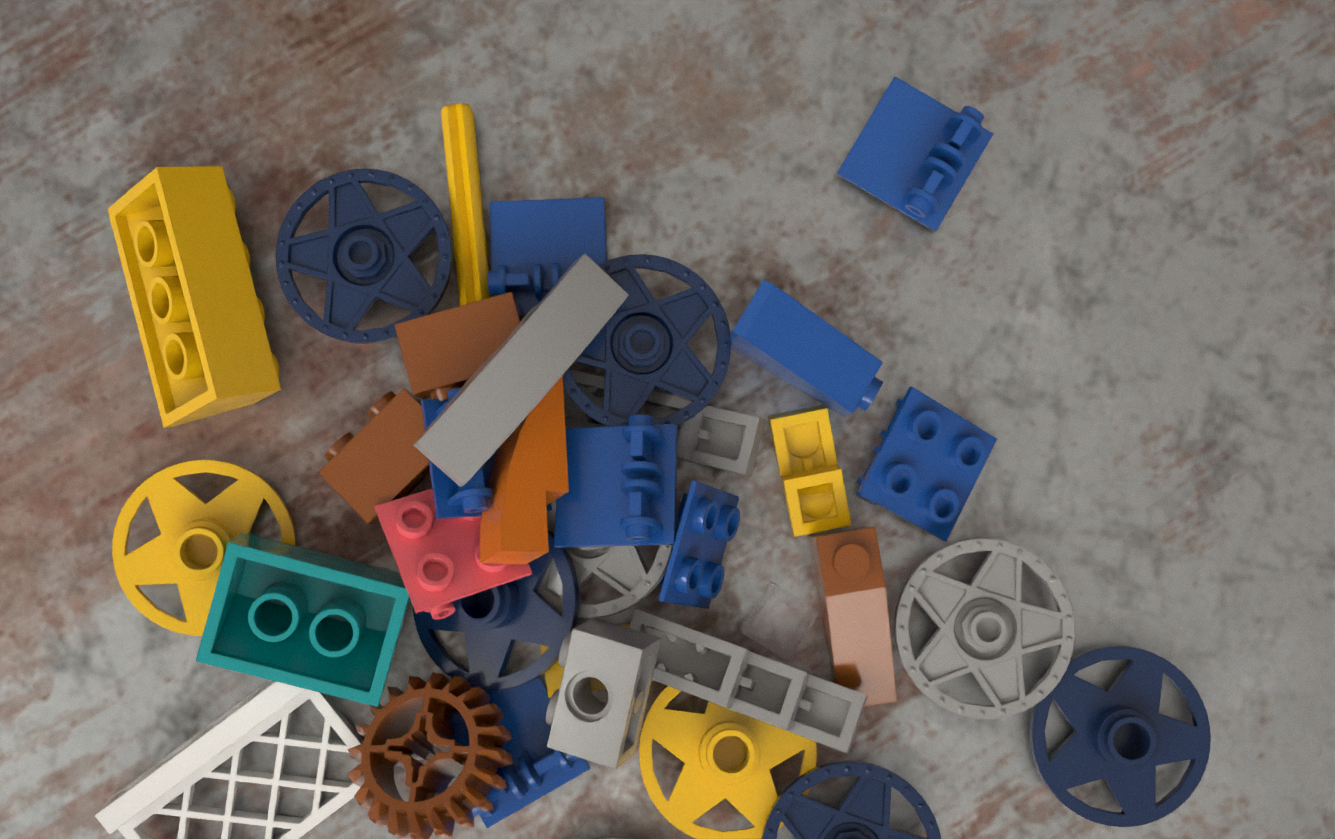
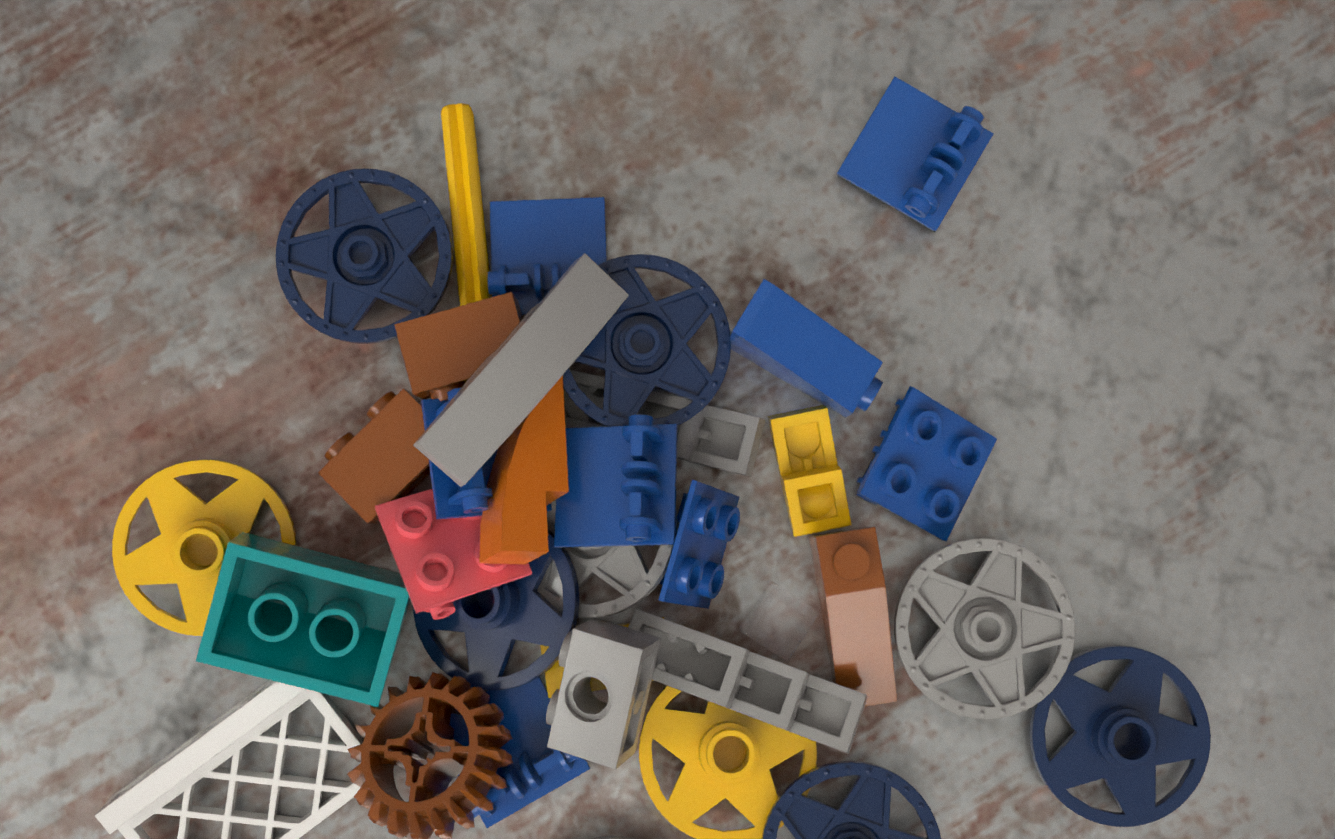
yellow slope [108,166,281,428] -> none

